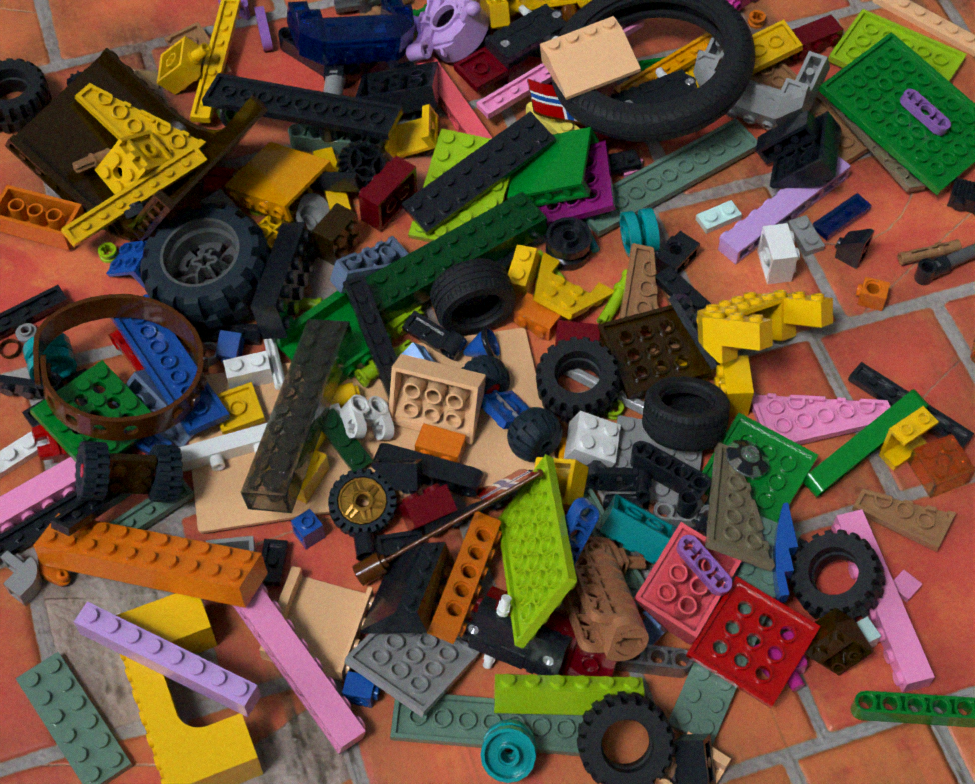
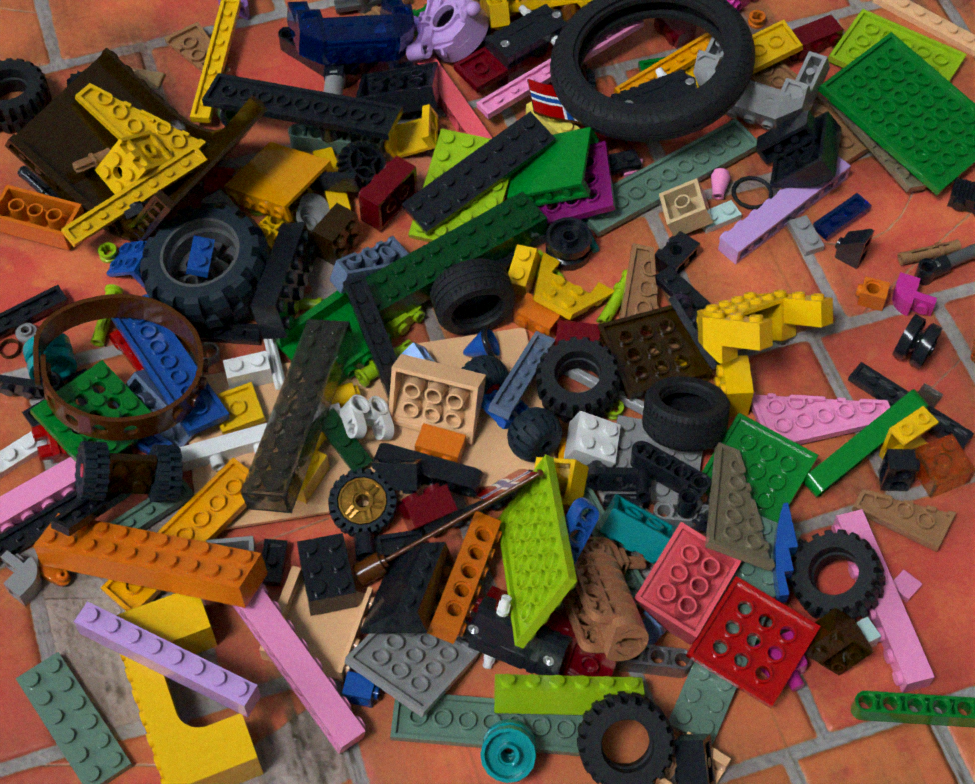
yellow brick [157,36,211,95] -> none
blue brick [215,330,245,364] -> none
medium lavender beam [254,6,273,51] -> none
blue brick [291,509,325,550] -> none
black plate [402,310,467,360] -> none
light nougat slope [540,16,641,100] -> none
teal wheel [619,207,660,257] -> none
medium lavender beam [676,535,732,596] -> none
dish [726,440,769,478] -> none
white brick [757,223,800,285] -> none
medium lavender beam [900,89,951,136] -> none
none -> black pin [17,166,62,199]
none -> lime pin [90,284,124,347]
none -> light orange plate [100,457,267,612]
none -> blue plate [186,236,215,278]
none -> black brick [297,533,357,616]
none -> sand blue plate [488,331,556,420]
none -> dark red brick [654,18,697,49]
none -> tan brick [659,178,714,236]
none -> bright pink cone [711,168,731,200]
none -> black piece [732,176,773,209]
none -> black brick [878,449,920,491]
none -> dark pink brick [892,272,937,316]
none -> black wheel [892,314,943,370]
none -> clear smoke tile [918,383,944,408]

